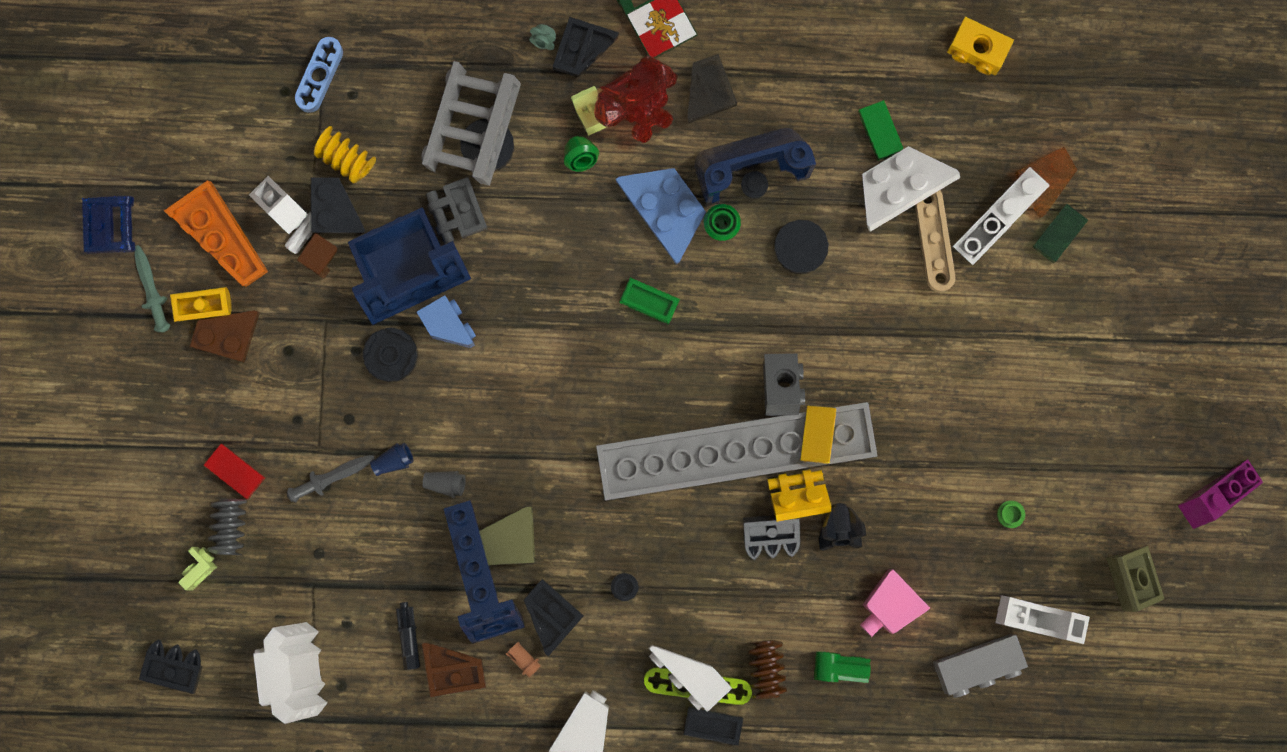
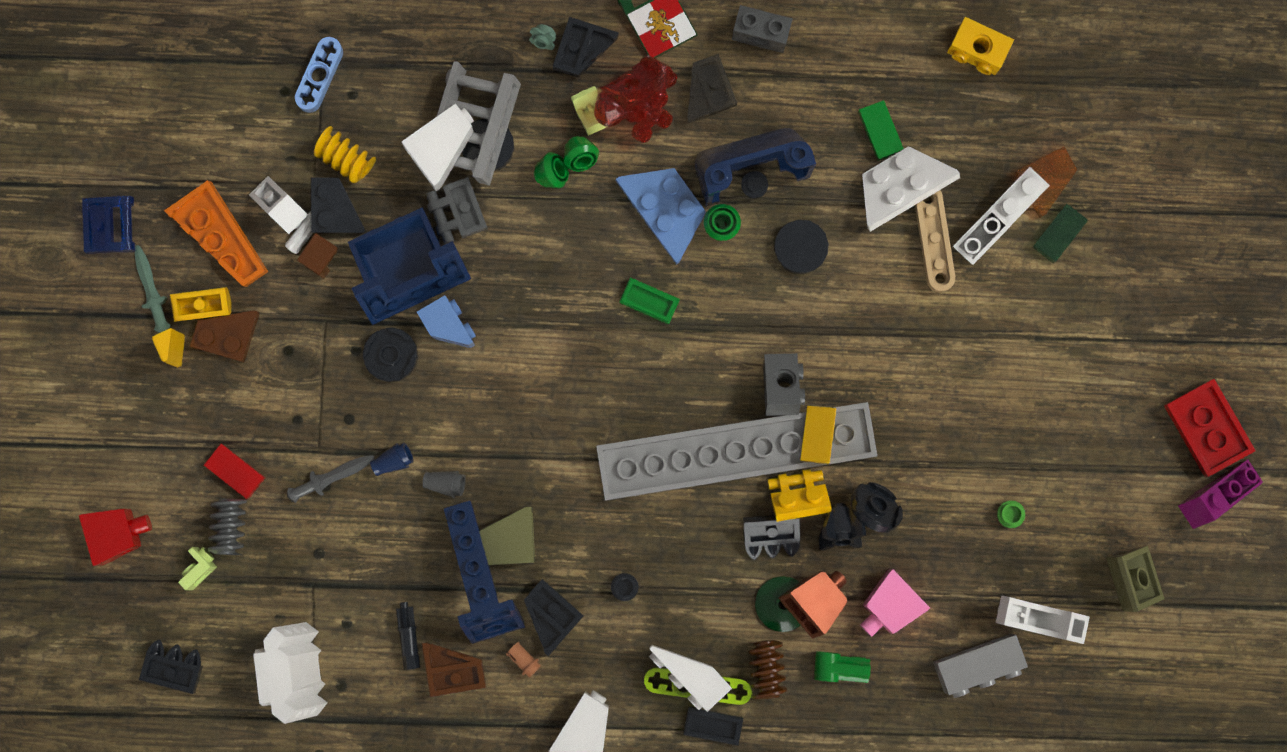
none -> red torso [79,509,152,566]
none -> yellow slope [152,328,185,368]
none -> white slope [402,103,474,191]
none -> green cone [534,152,569,188]
none -> dark grey brick [732,5,793,53]
none -> dark green dish [755,576,801,632]
none -> torso [779,571,847,639]
none -> black tile [851,482,903,533]
none -> red plate [1164,379,1256,478]

